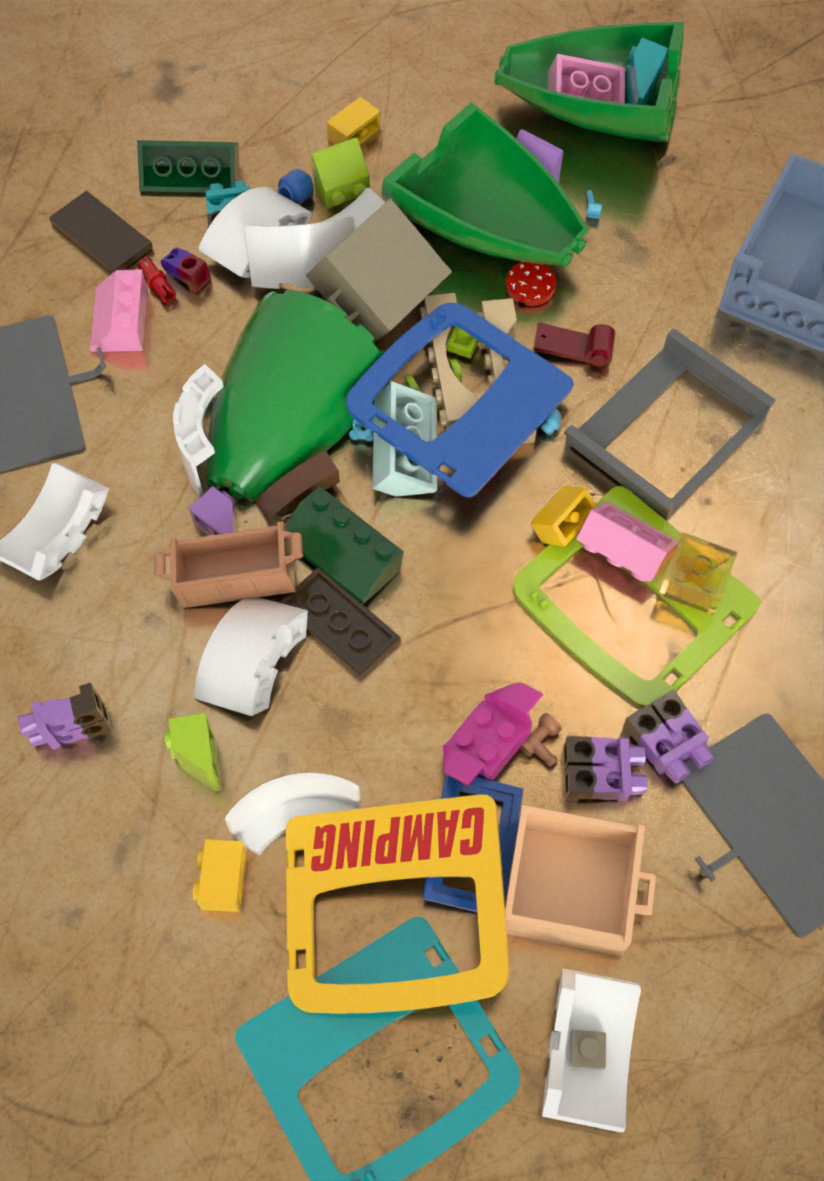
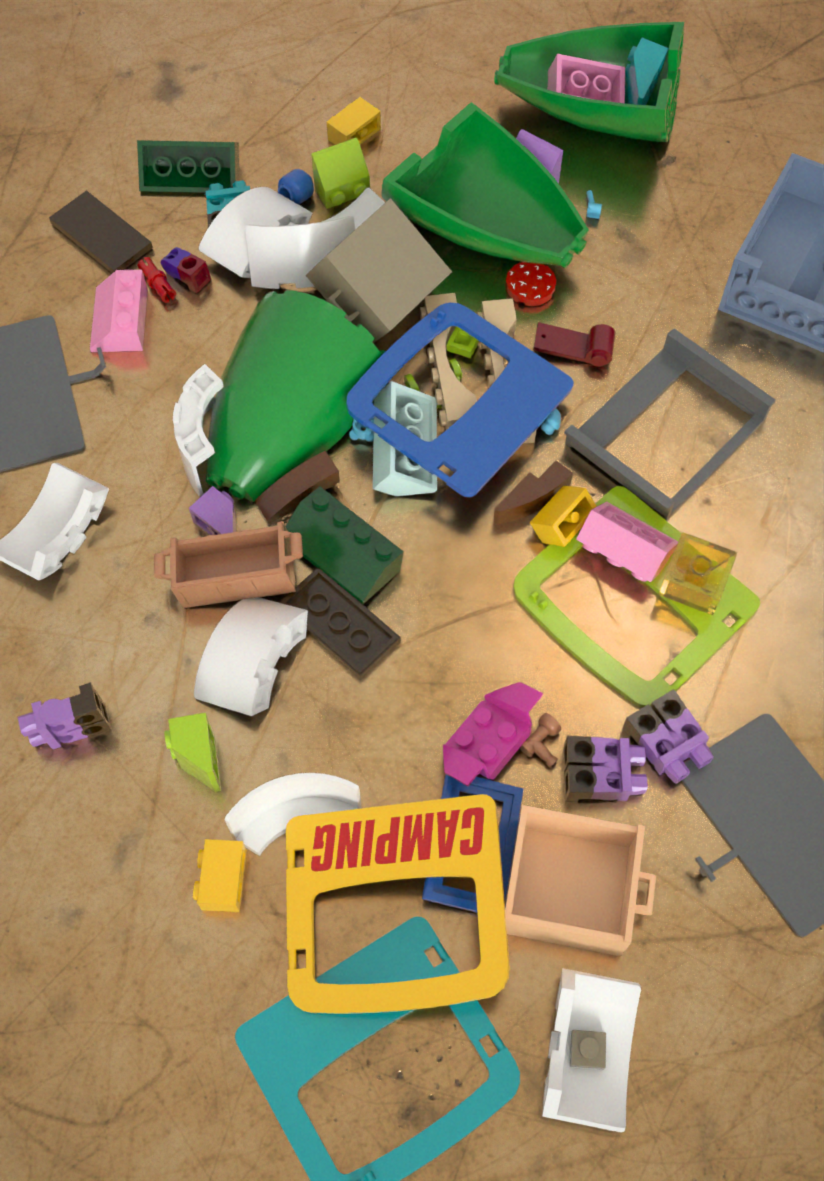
none -> reddish brown slope [493,461,573,525]

